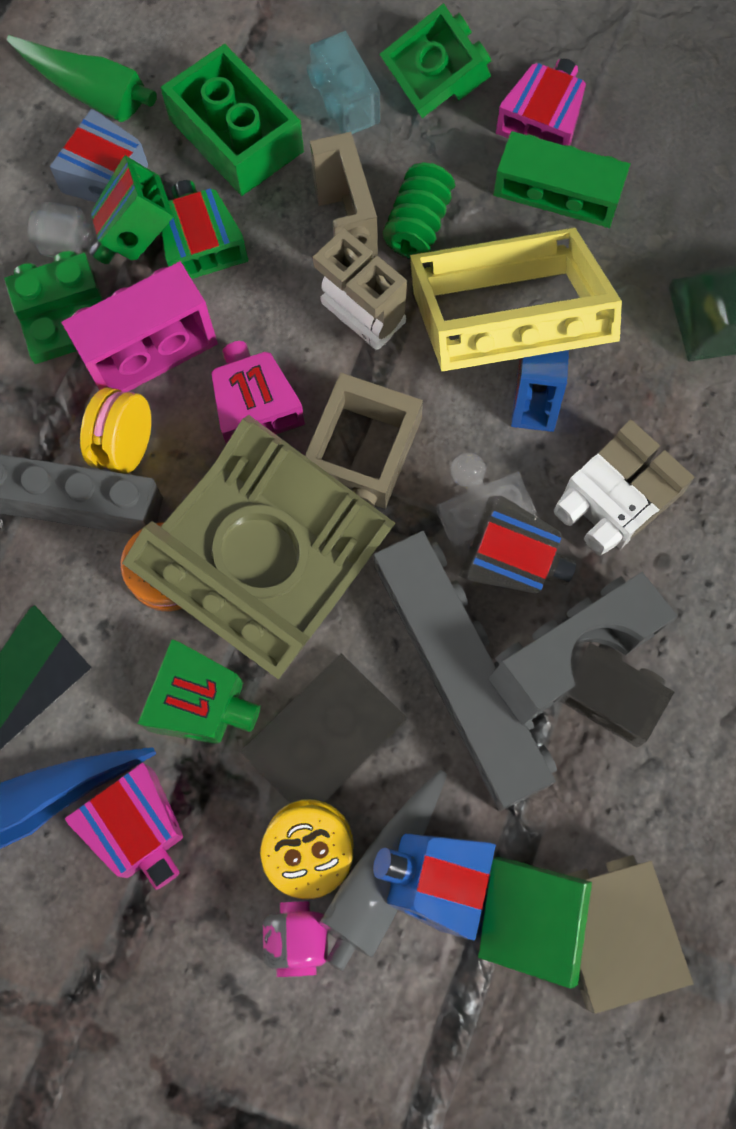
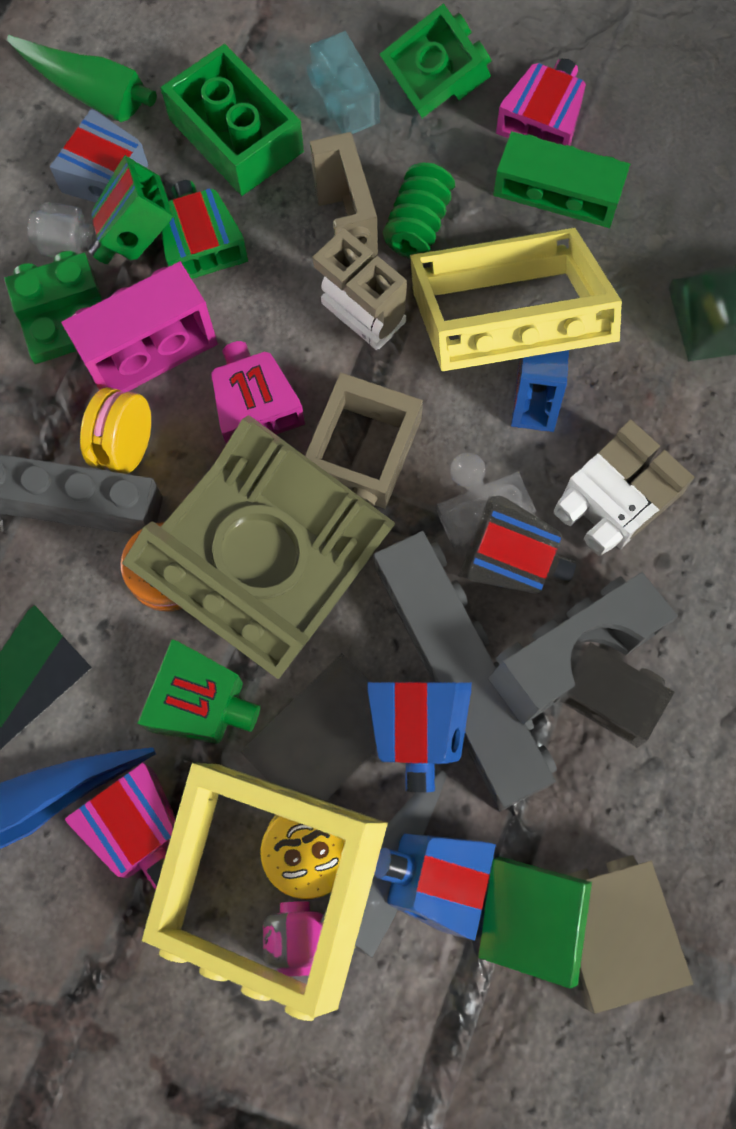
none -> light yellow window [142,763,388,1021]
none -> torso [368,682,471,793]

